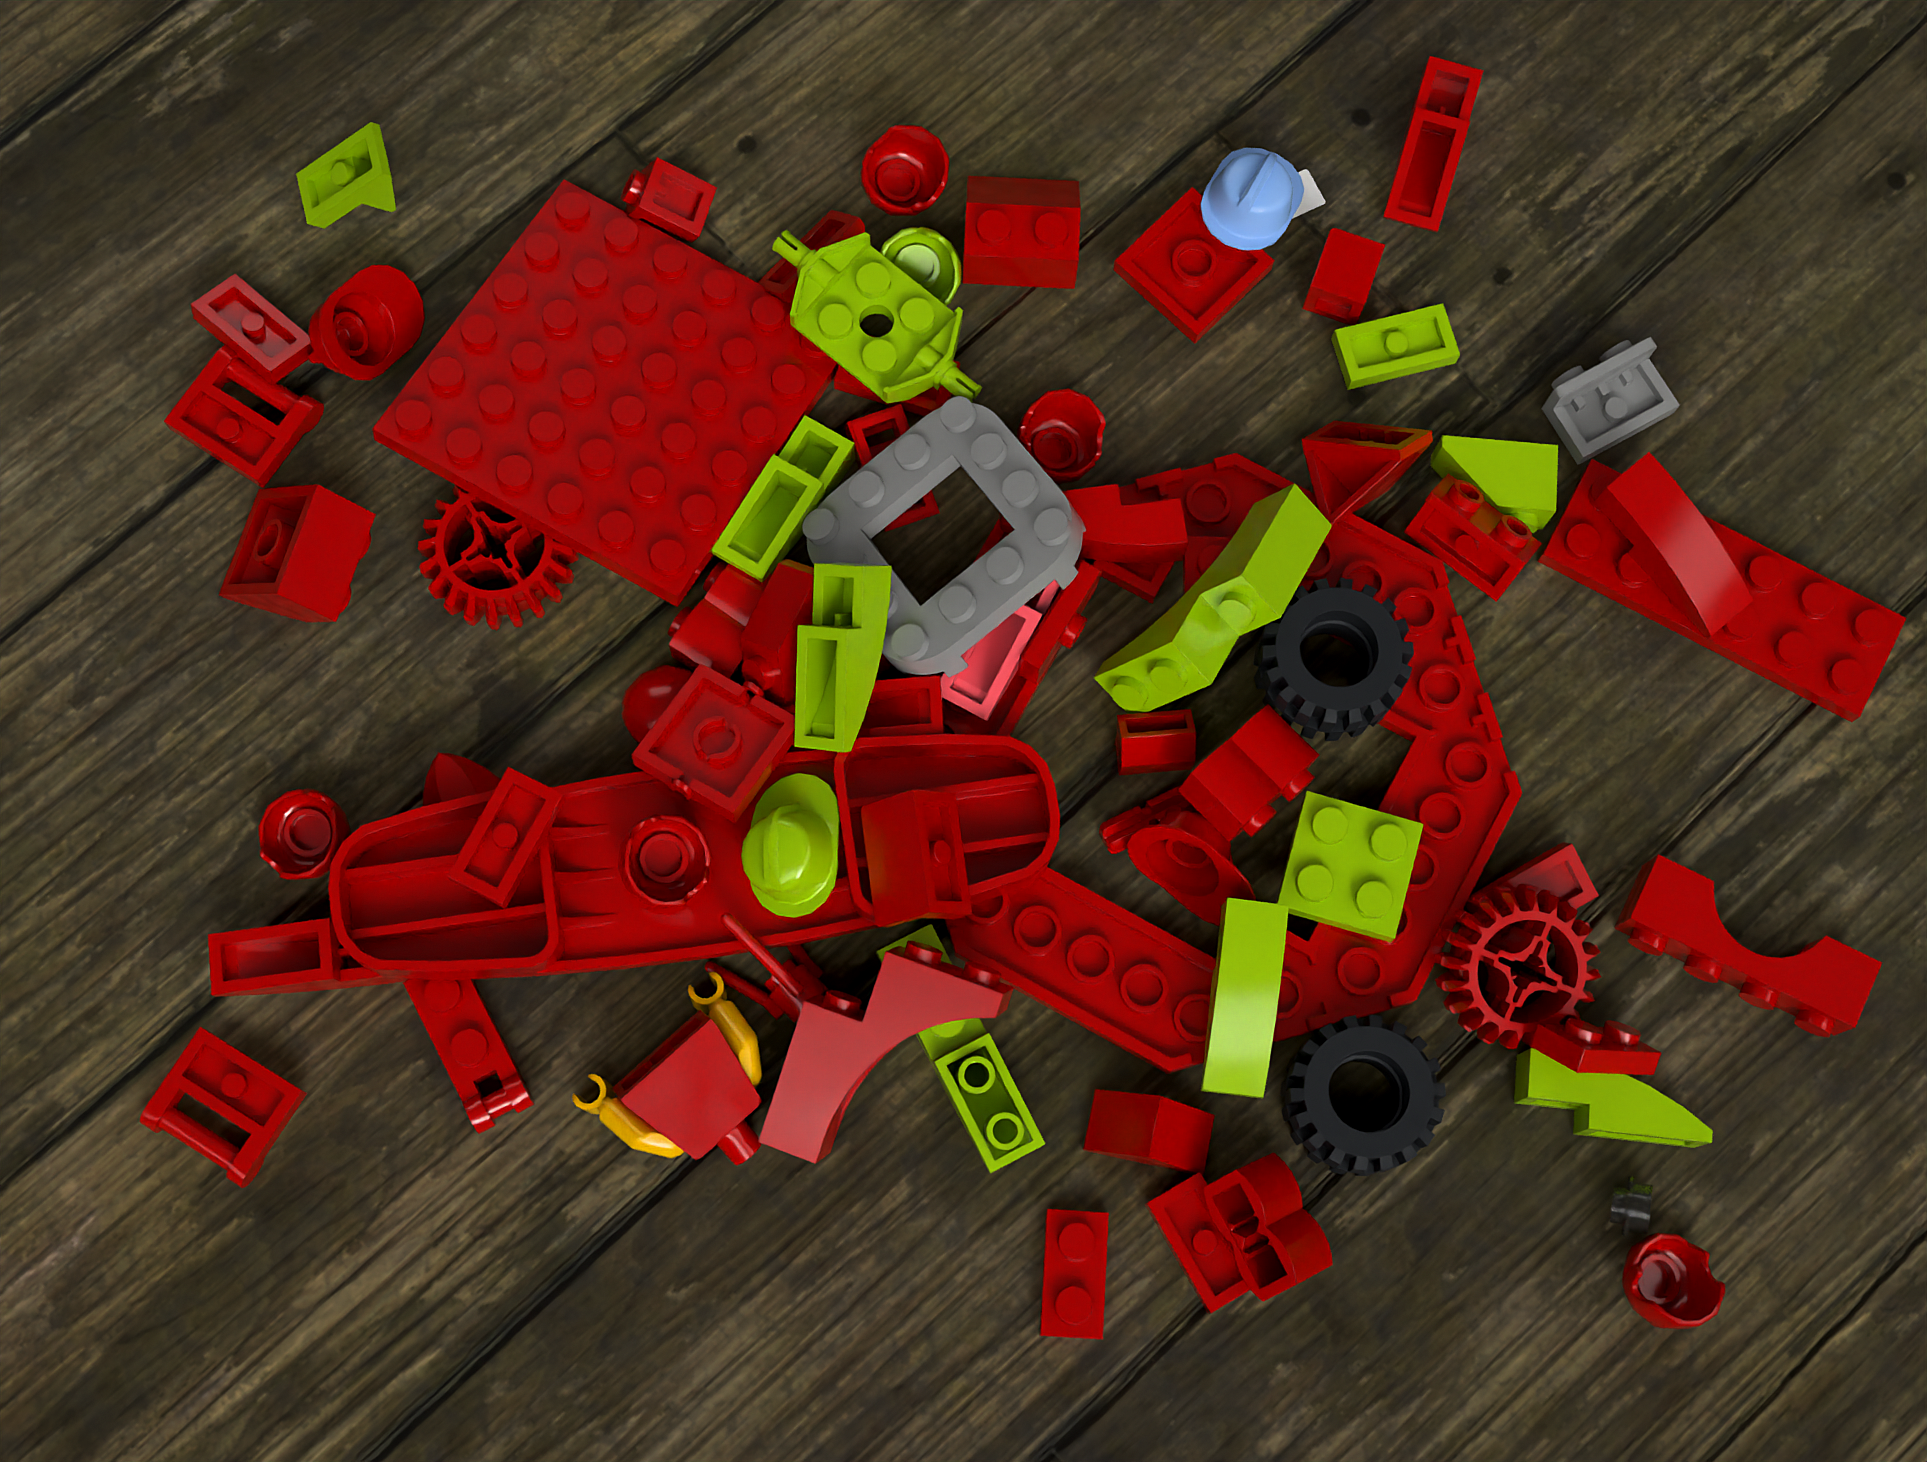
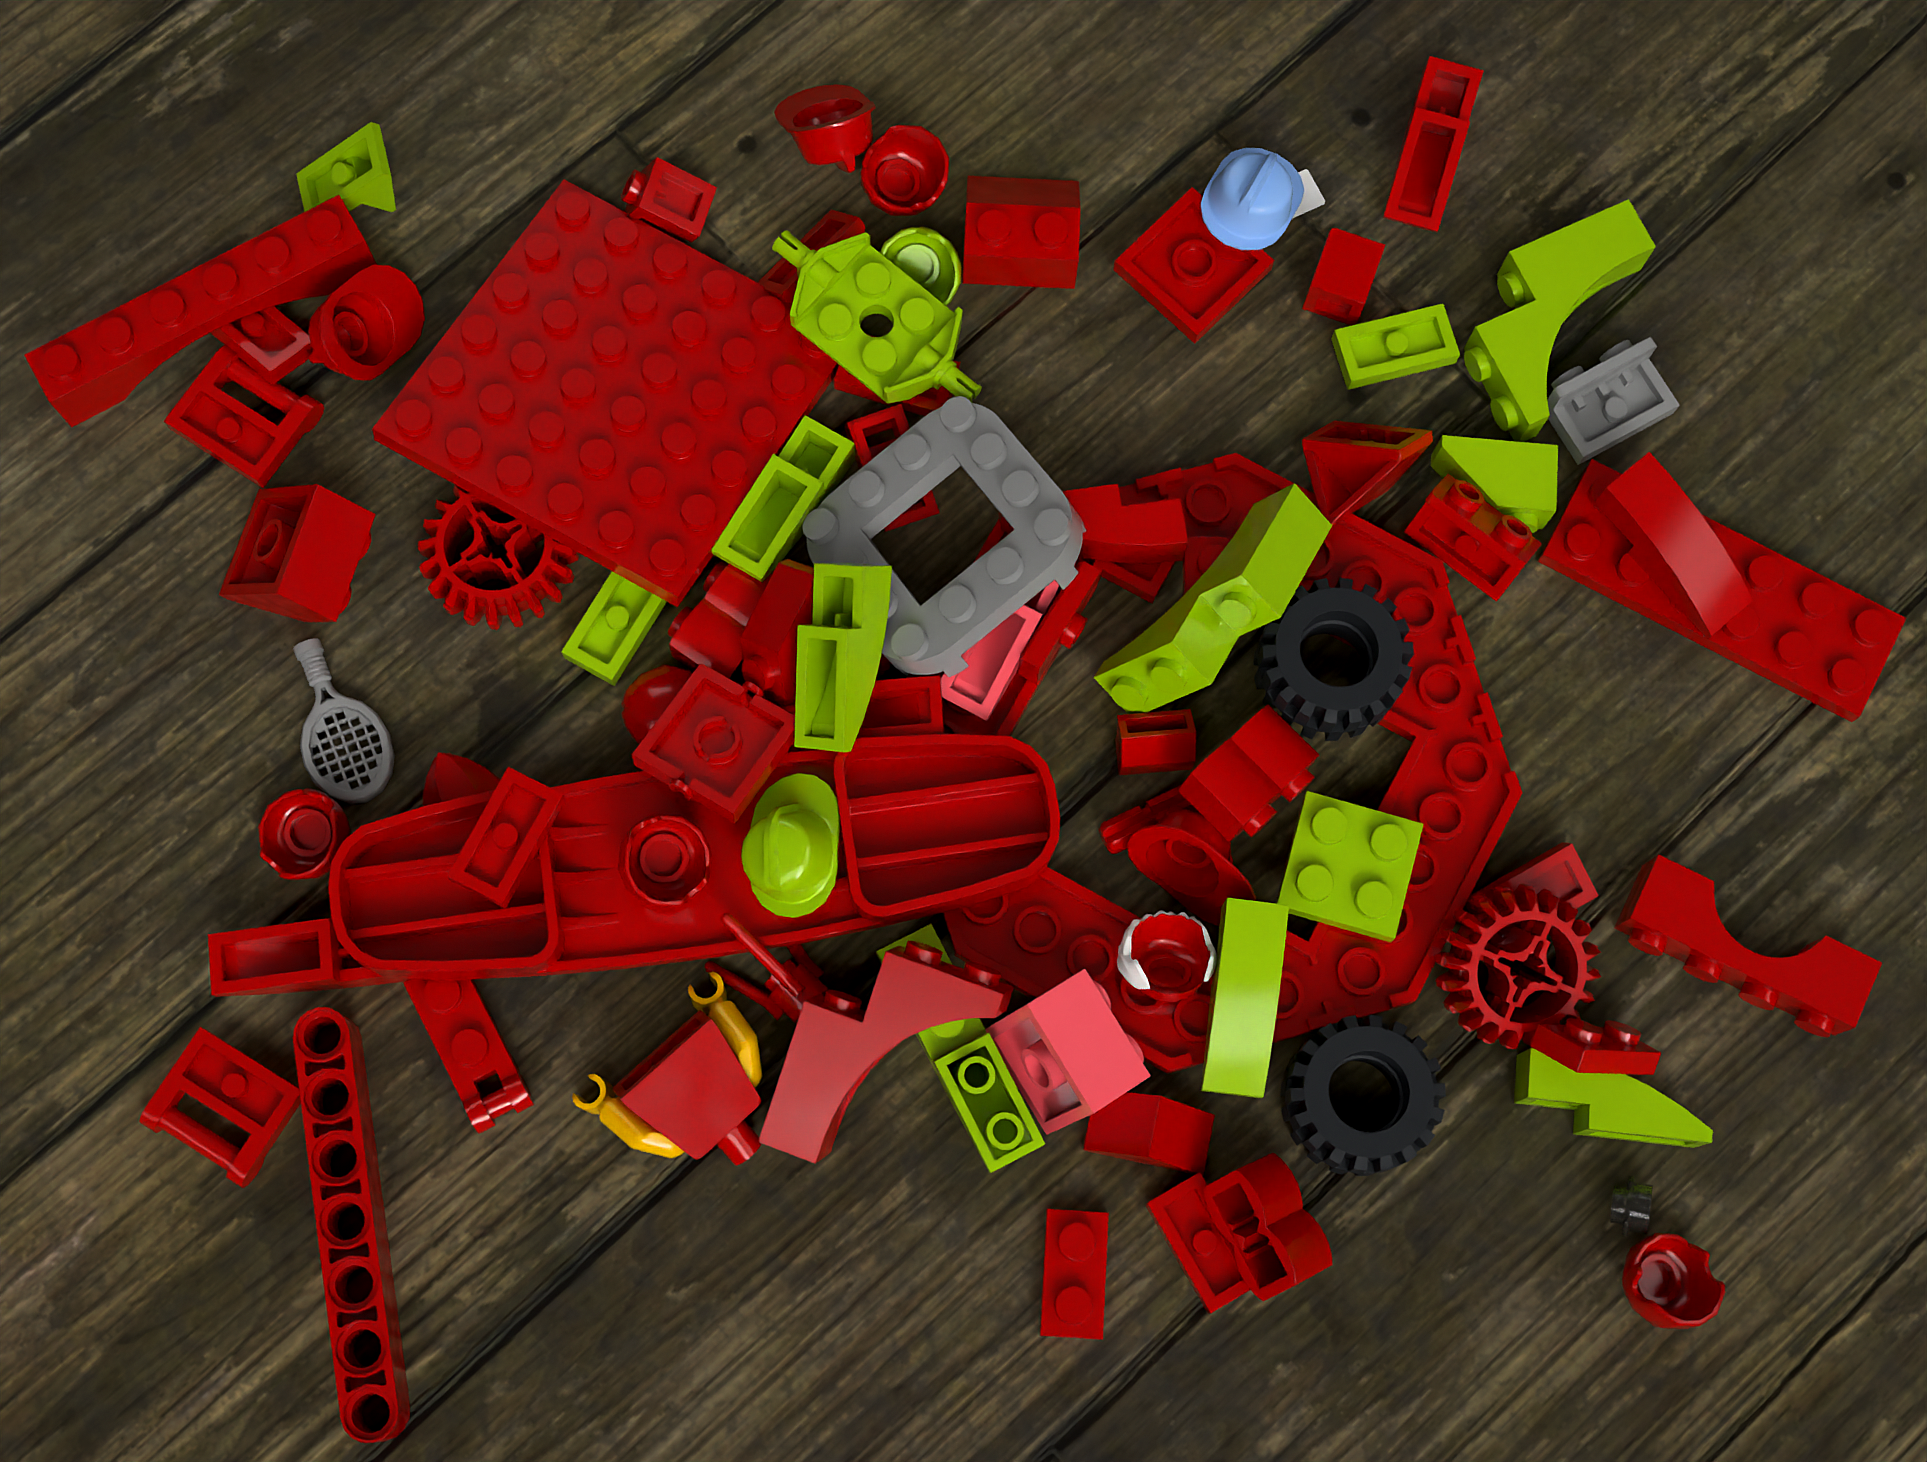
red panel [861,789,972,927] -> none
red hair [1017,388,1106,484] -> none
none -> red arch [24,195,377,427]
none -> light grey piece [293,638,395,805]
none -> red beam [293,1007,410,1443]
none -> lime plate [561,572,667,686]
none -> red piece [774,84,876,174]
none -> coral slope [985,969,1151,1135]
none -> red hair [1117,910,1217,1002]
none -> lime arch [1464,199,1656,442]

